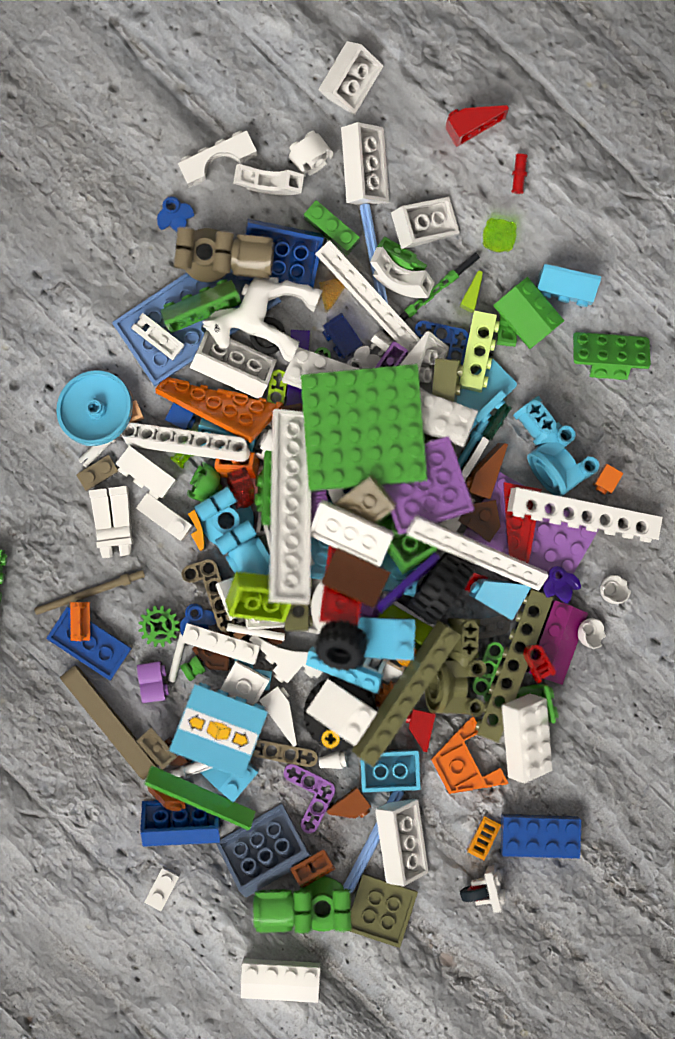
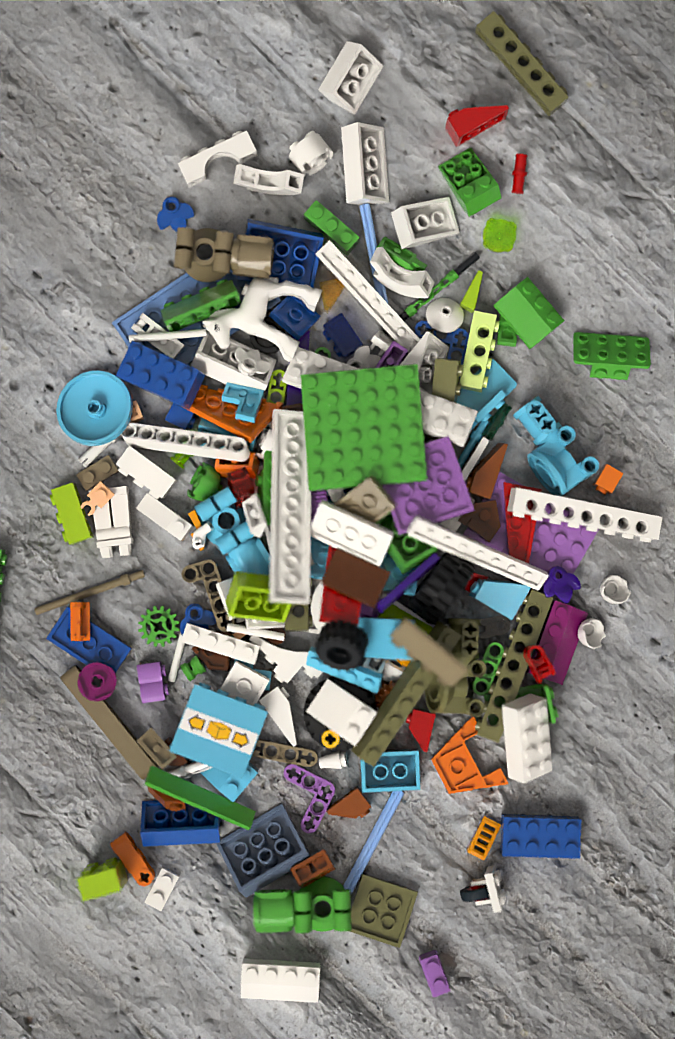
white slope [375,799,429,886] -> none
medium azure slope [536,264,601,307] -> none
none -> lime brick [50,482,94,545]
none -> lime brick [76,857,128,902]
none -> magenta plate [77,662,117,702]
none -> light nougat plate [80,481,115,516]
none -> orange piece [110,832,155,886]
none -> blue brick [116,341,205,410]
none -> white bar [129,329,207,343]
none -> white arm [192,521,214,549]
none -> medium azure plate [222,382,264,423]
none -> white plate [235,347,271,376]
none -> white slope [242,493,267,538]
none -> blue plate [269,296,321,341]
none -> dark tan slope [389,617,469,687]
none -> medium lavender brick [419,950,451,997]
none -> white dish [426,298,464,333]
none -> bright green slope [438,147,502,217]
none -> olive brick [475,11,568,116]

